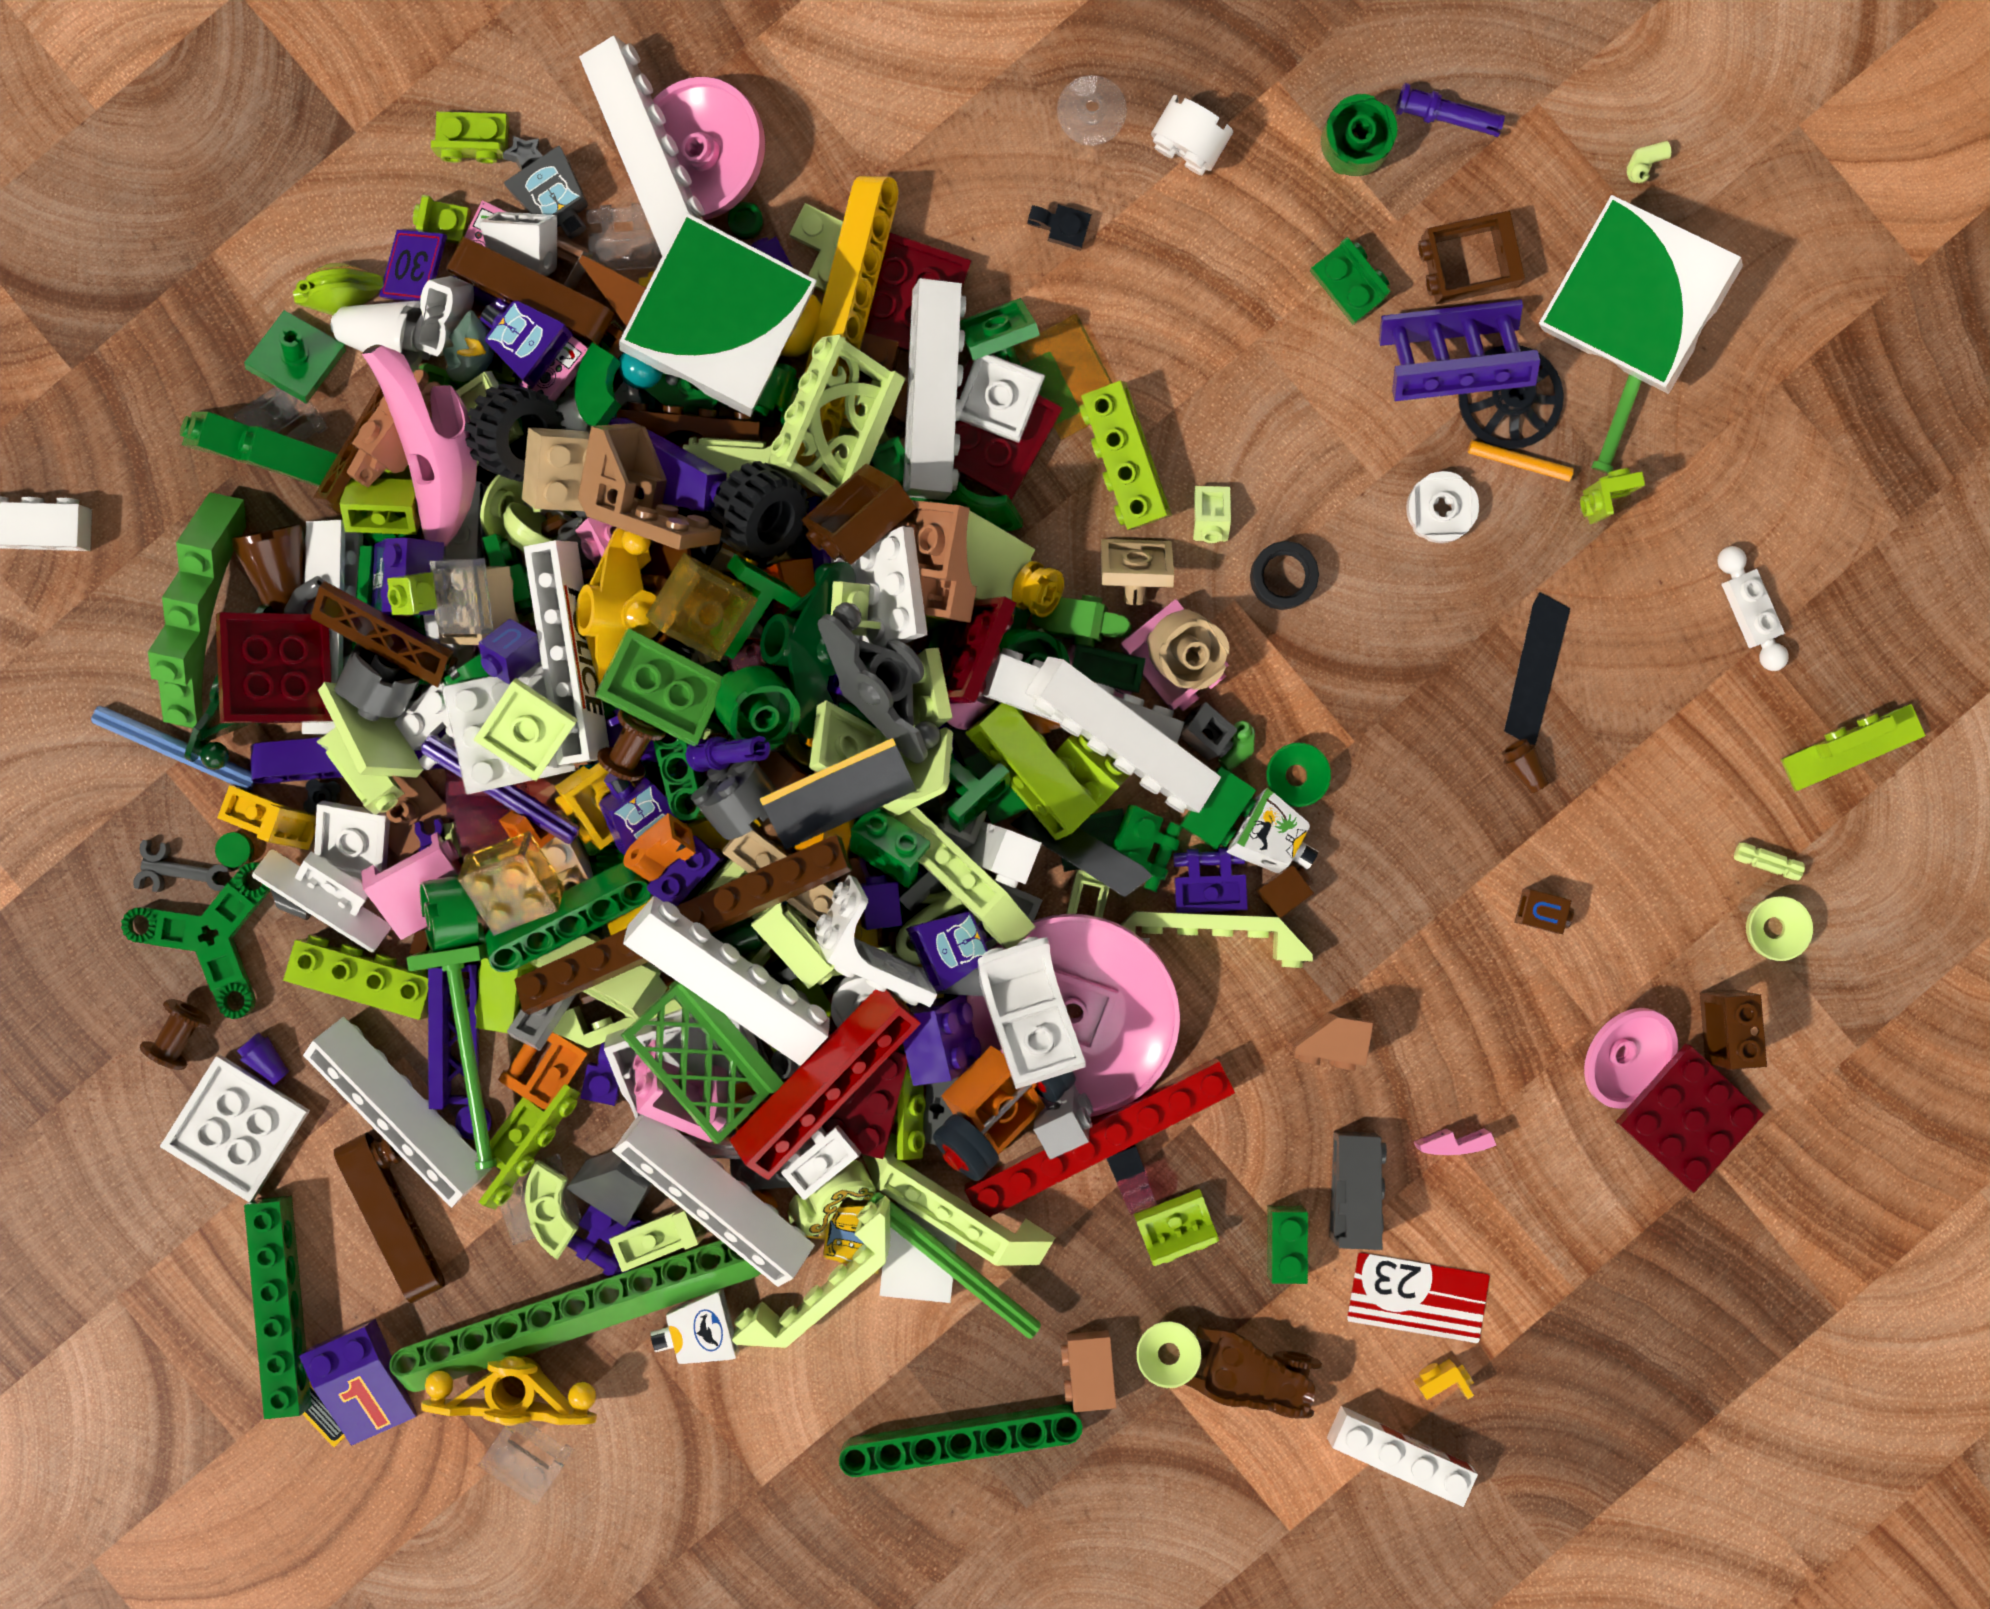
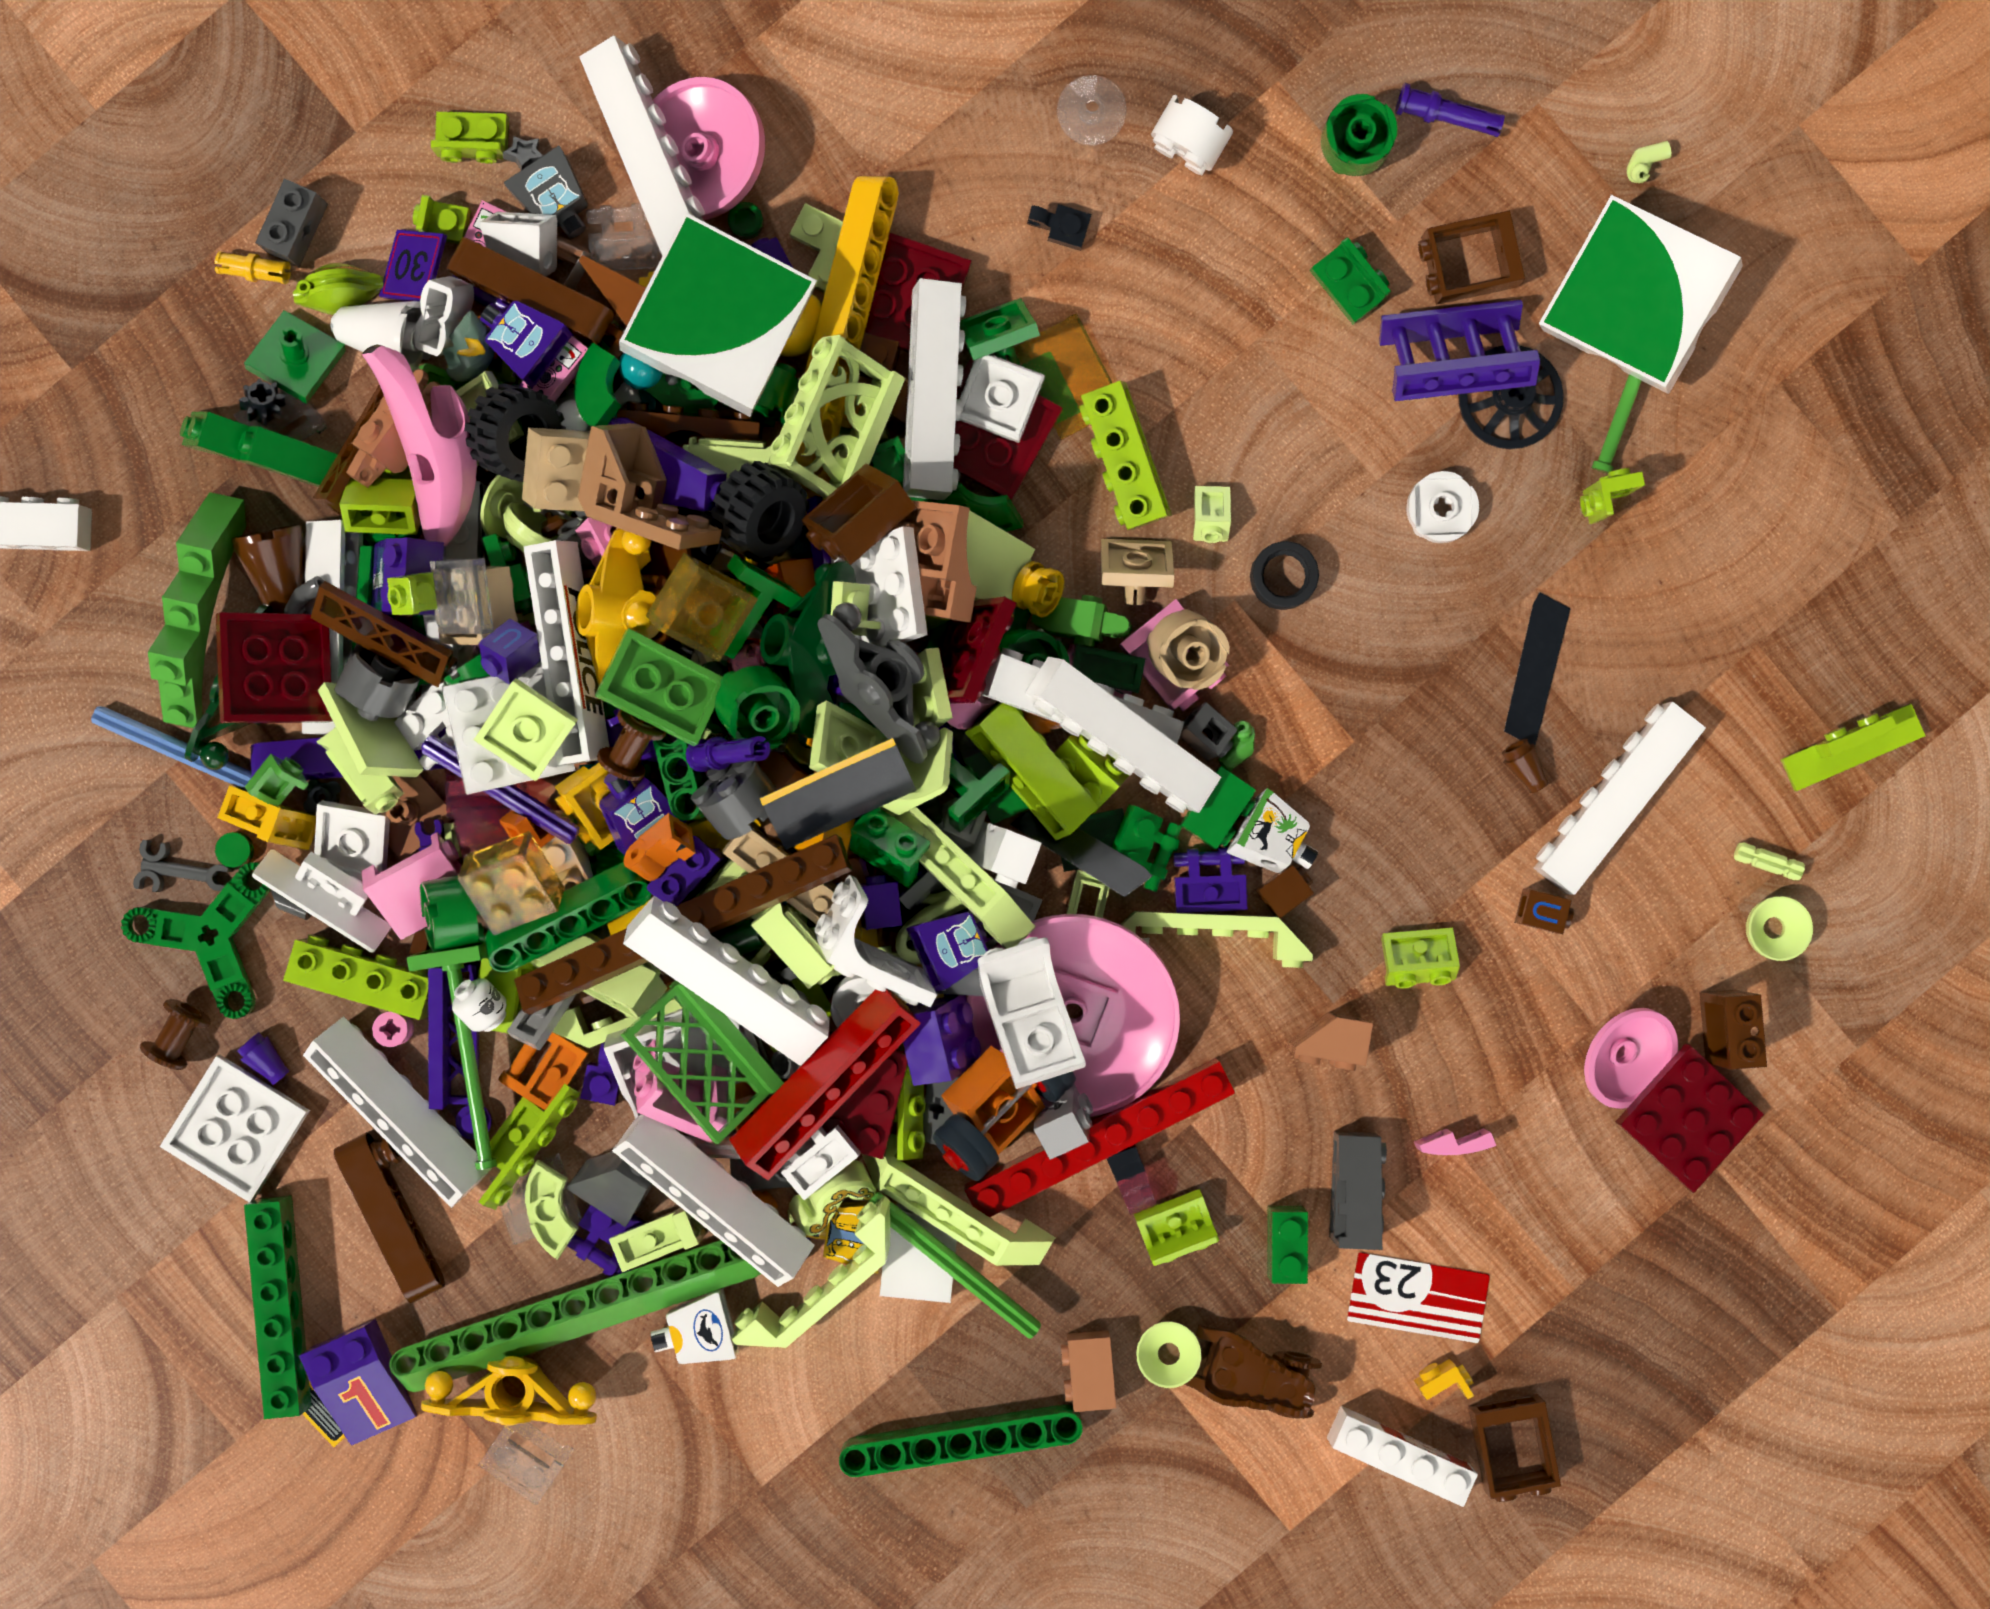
green piece [1266,743,1331,807] -> none
light orange bar [1468,440,1574,482] -> none
white plate [1717,546,1789,671] -> none
none -> yellow pin [215,251,291,284]
none -> black gear [239,379,286,426]
none -> bright green bracket [245,754,309,806]
none -> dark grey brick [255,178,328,267]
none -> bright pink wheel [372,1011,414,1047]
none -> white head [452,978,506,1032]
none -> lime bracket [1381,927,1460,988]
none -> reddish brown window [1468,1394,1561,1502]
none -> white brick [1534,702,1706,895]

